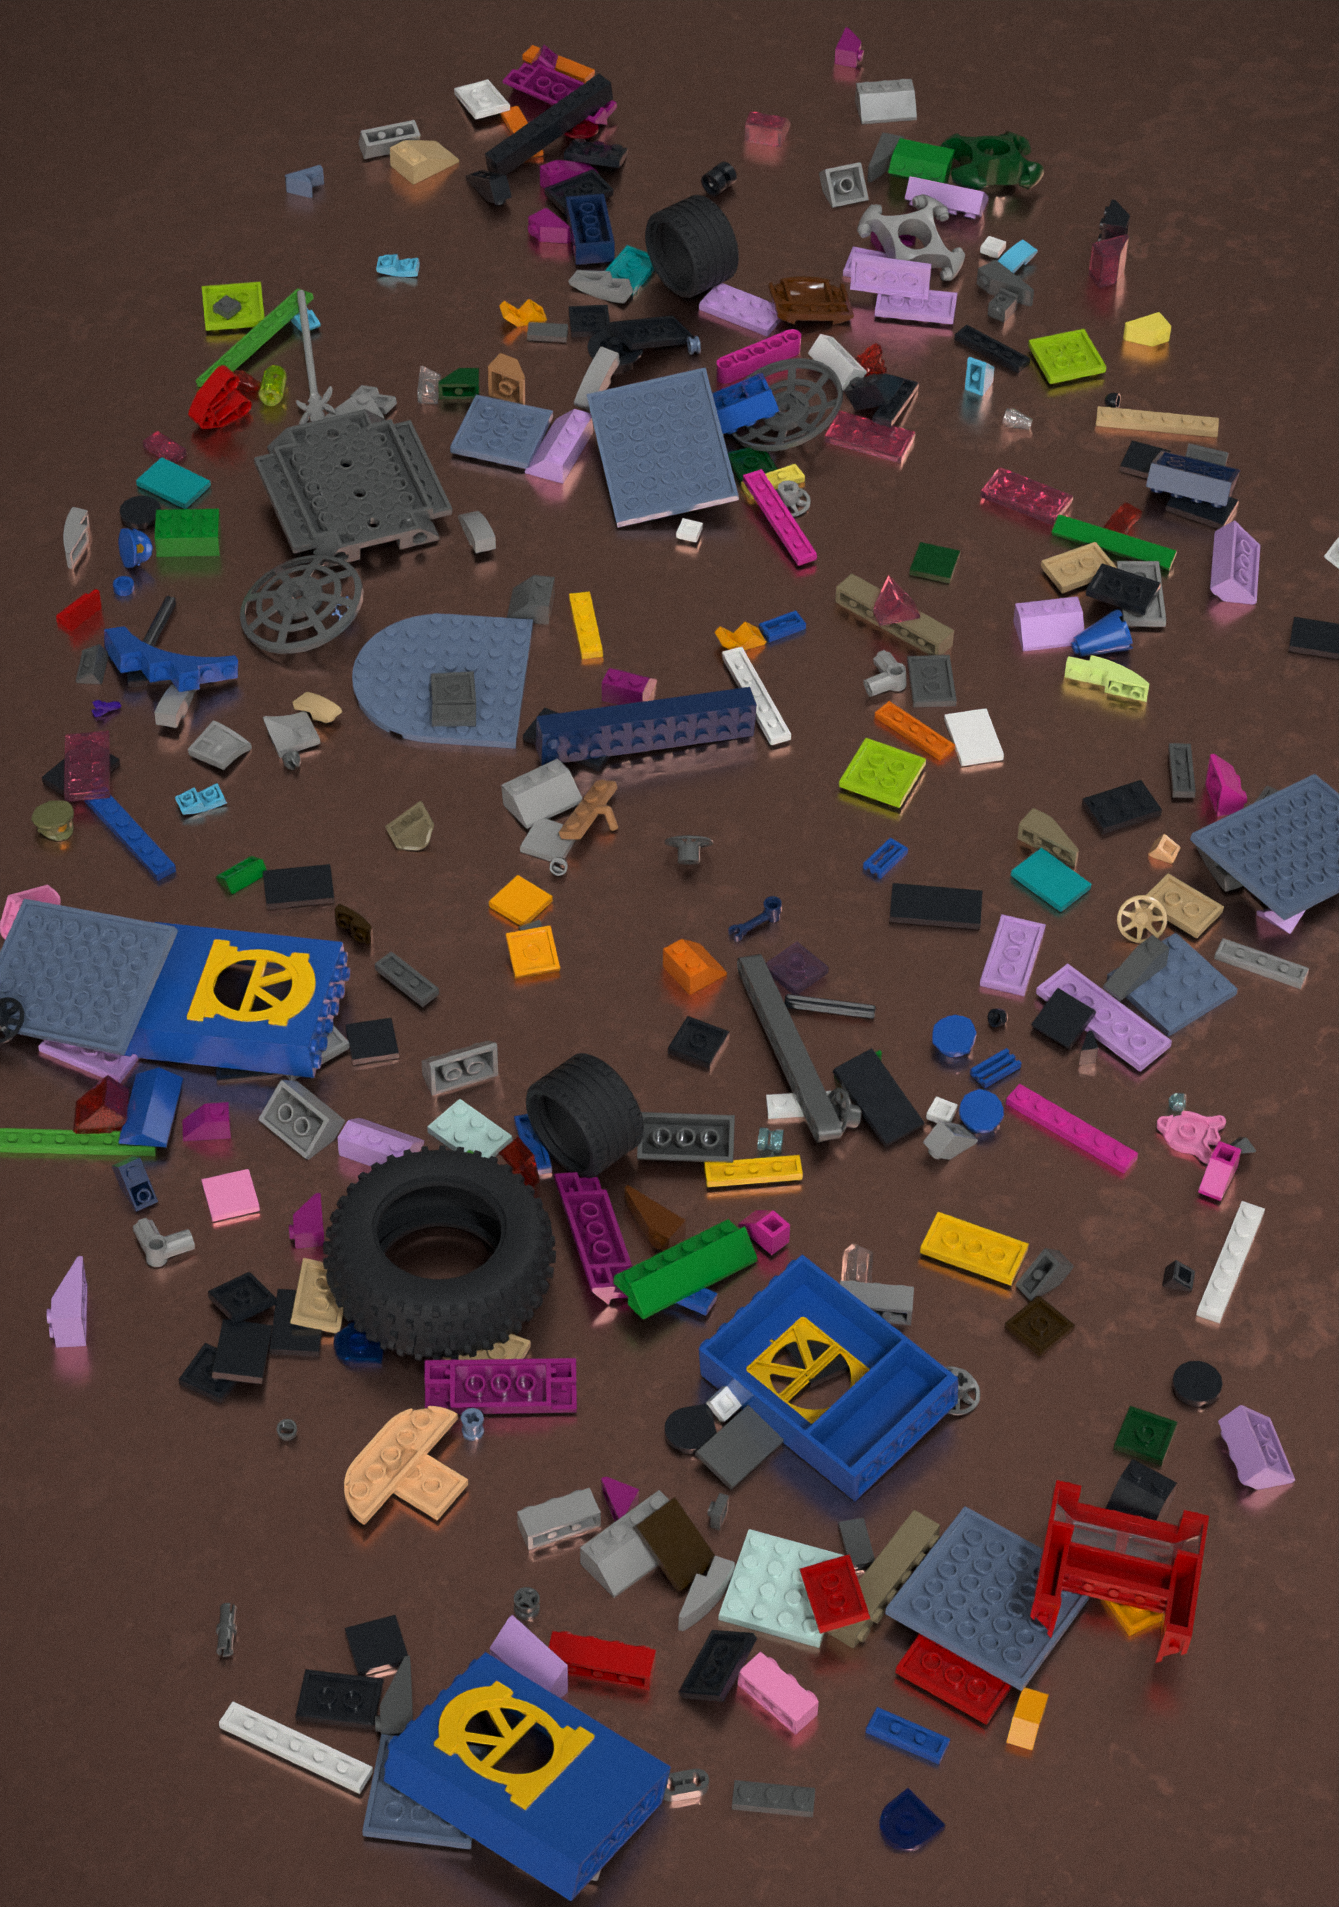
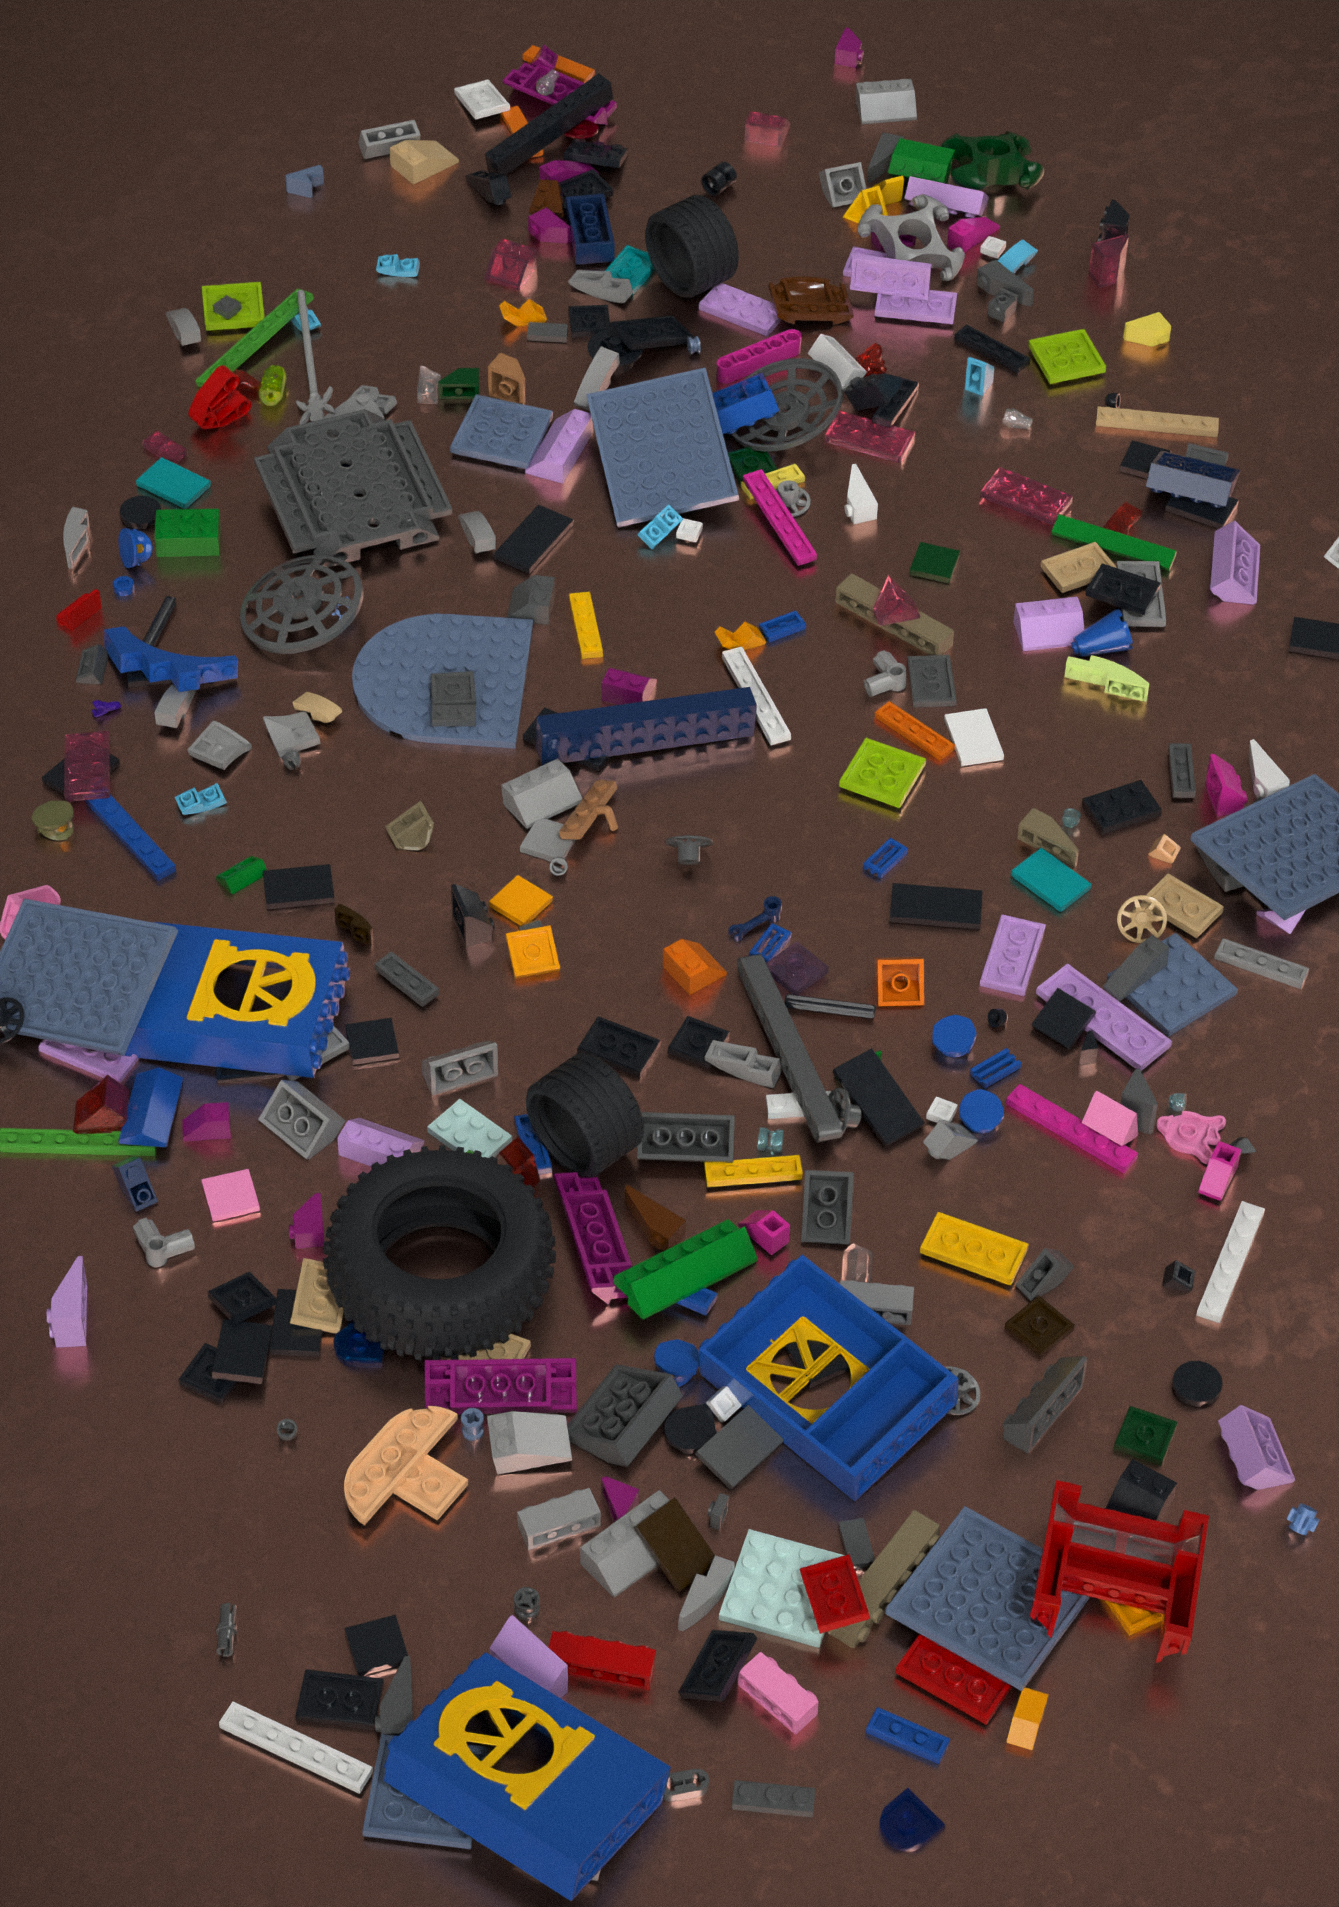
none -> light grey slope [166,308,201,346]
none -> black slope [451,884,495,947]
none -> clear pink slope [485,238,537,290]
none -> light grey slope [487,1411,573,1475]
none -> black tile [494,504,574,574]
none -> reddish brown wing [529,179,565,218]
none -> clear cone [536,70,559,96]
none -> dark grey slope [567,1364,683,1467]
none -> black tile [577,1016,661,1078]
none -> medium azure slope [638,505,683,549]
none -> blue hat [654,1339,700,1387]
none -> light grey slope [705,1040,782,1088]
none -> blue tile [749,923,792,967]
none -> dark grey slope [801,1170,855,1245]
none -> yellow slope [843,185,888,223]
none -> white slope [844,464,878,524]
none -> yellow slope [873,176,904,205]
none -> orange slope [875,957,924,1006]
none -> dark pink slope [947,217,1000,253]
none -> dark grey slope [1002,1356,1088,1454]
none -> clear light blue hinge [1062,808,1081,828]
none -> bright pink slope [1082,1091,1138,1146]
none -> dark grey slope [1120,1068,1158,1134]
none -> white slope [1248,739,1290,800]
none -> medium blue gear [1286,1503,1320,1535]

